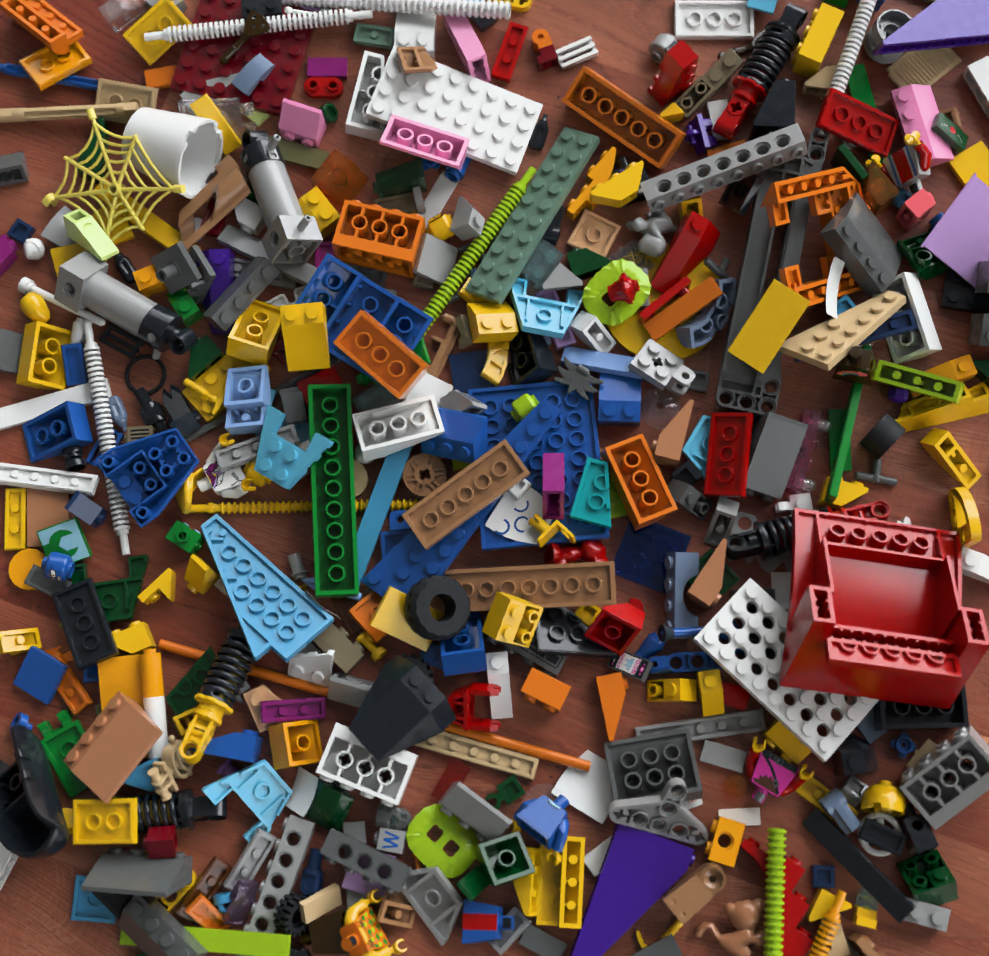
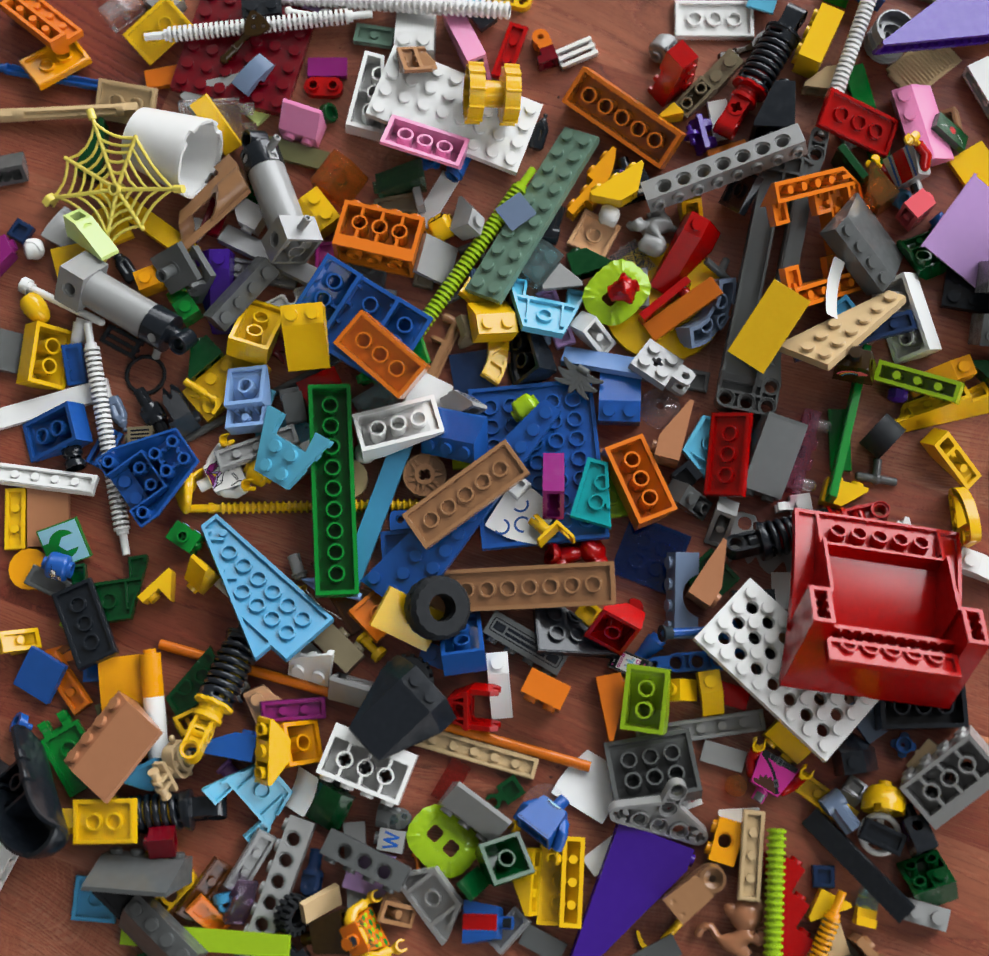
dark blue slope [64,491,108,529] -> none
yellow slope [112,621,157,655] -> none
yellow slope [482,591,544,648] -> none
none -> yellow slope [254,716,291,786]
none -> yellow piece [463,61,522,126]
none -> sand blue sticker [495,192,537,231]
none -> white piece [598,204,620,228]
none -> lime slope [620,663,671,735]
none -> tan tile [737,809,766,902]

